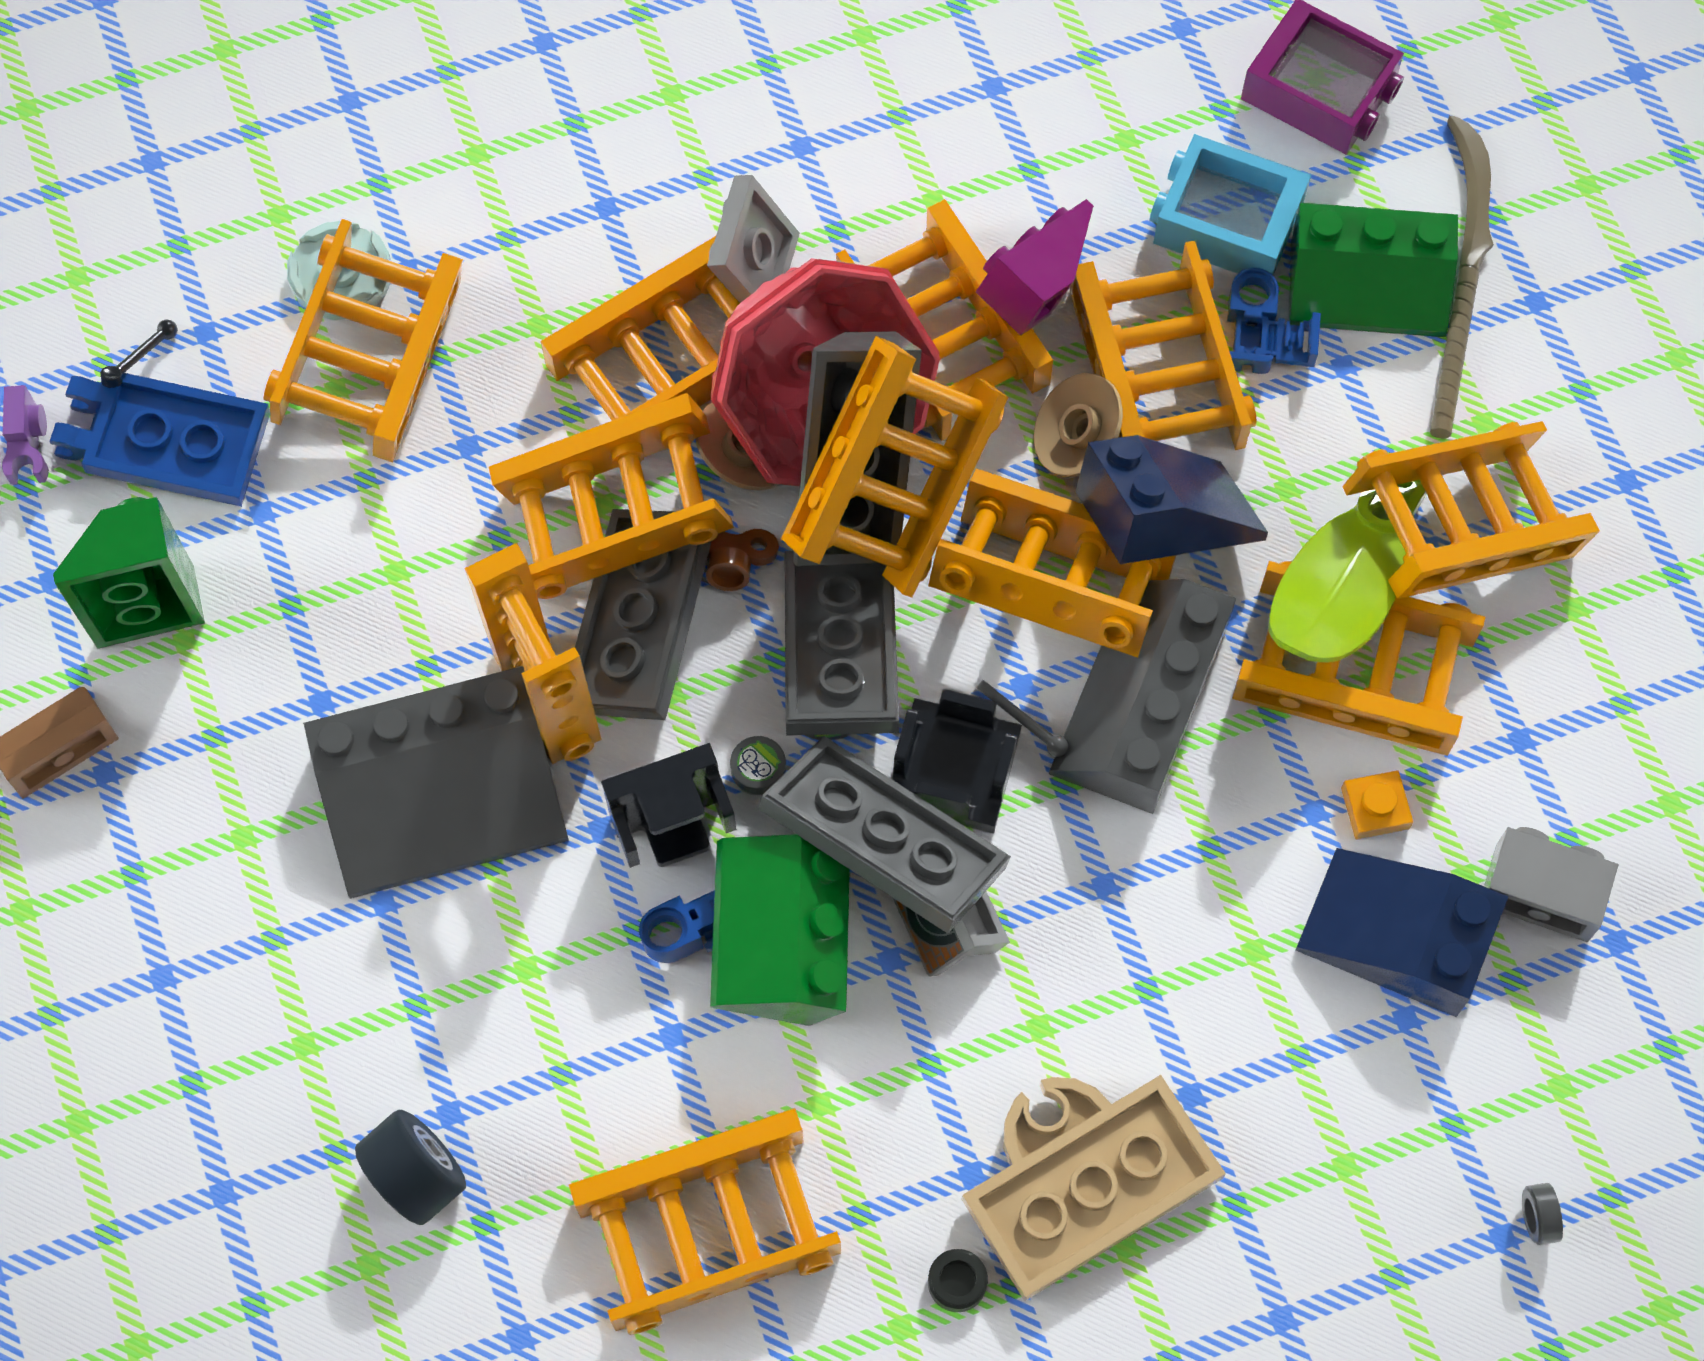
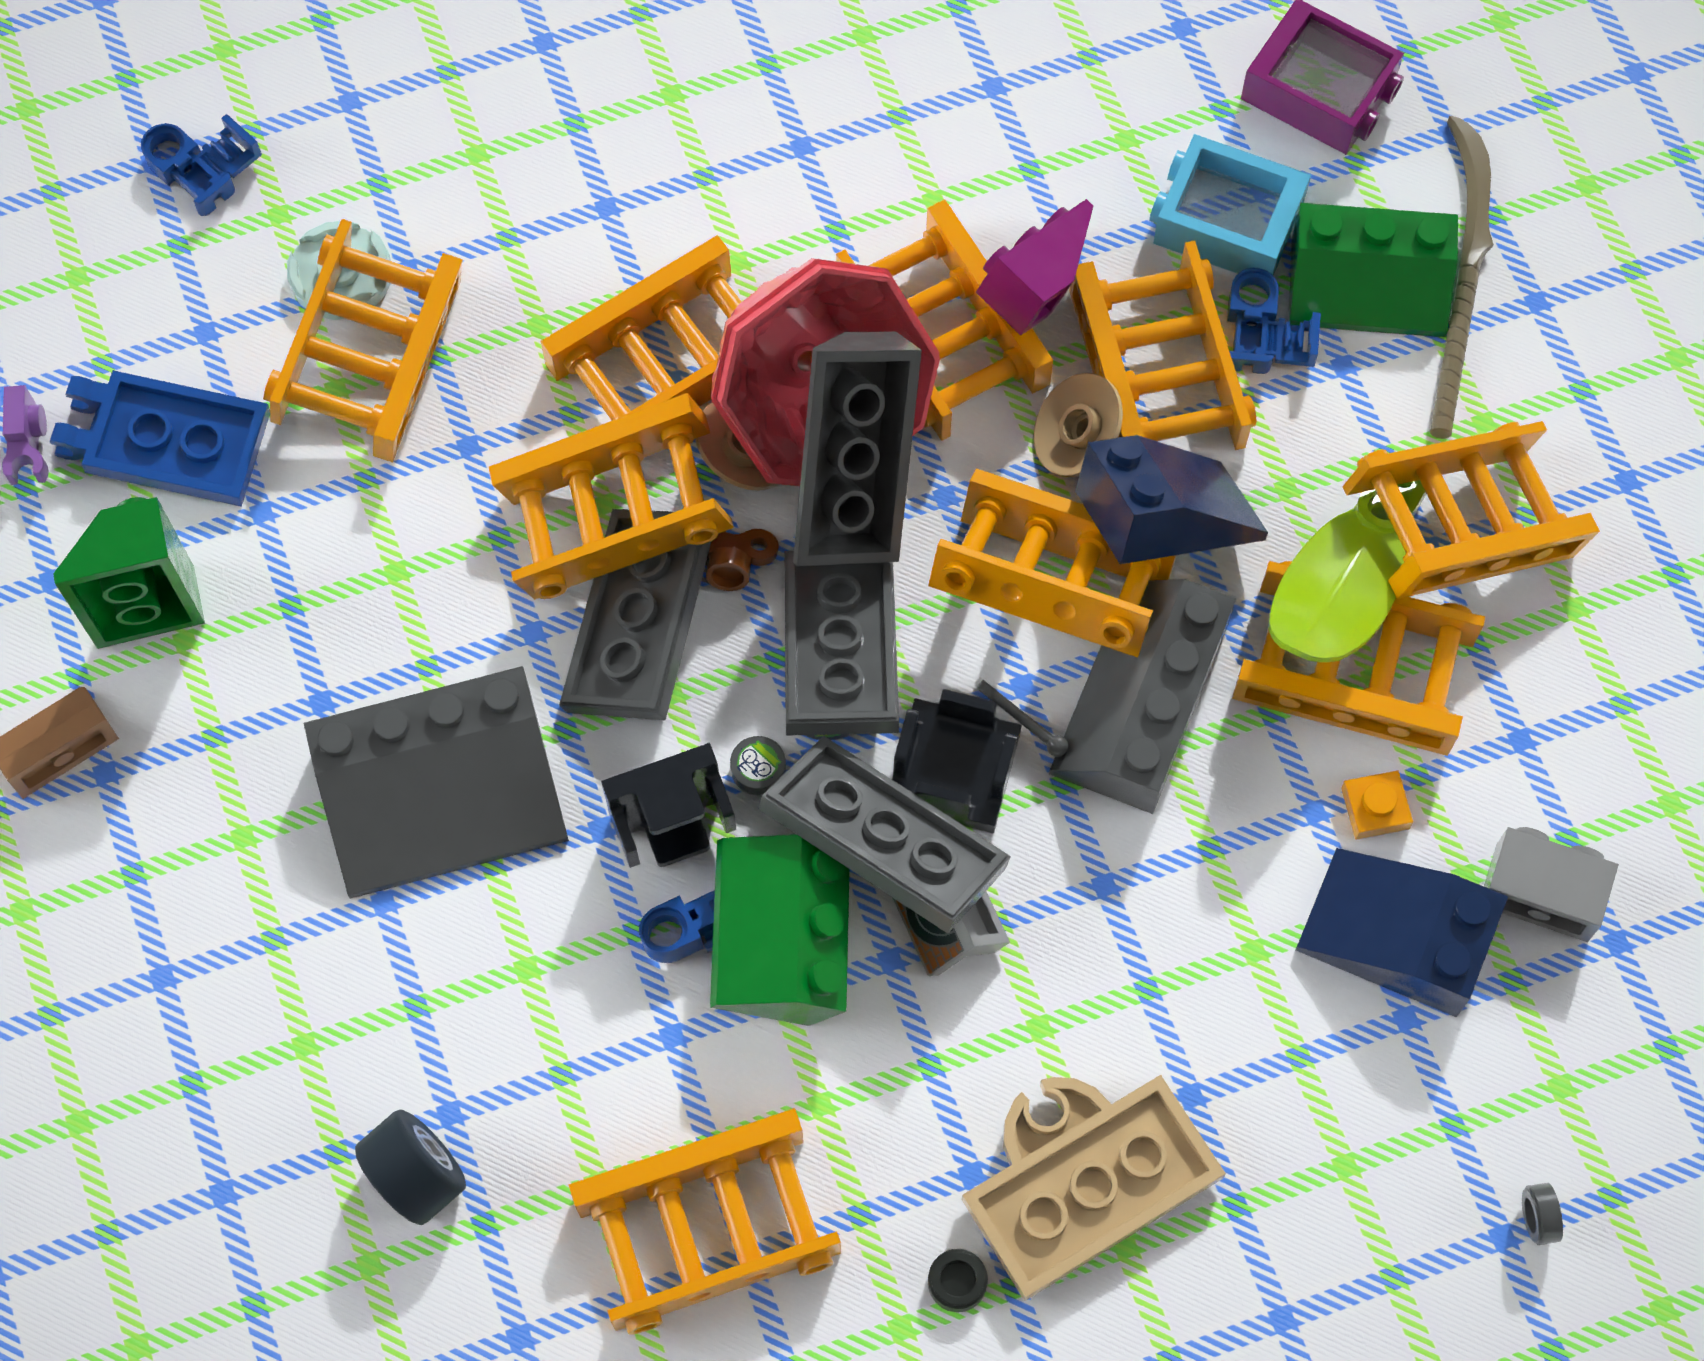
black hinge [100,319,178,388] -> none
light orange fence [464,543,602,765] -> none
light grey plate [707,175,800,303] -> none
light orange fence [781,336,1009,598] -> none
none -> blue piece [141,114,262,216]

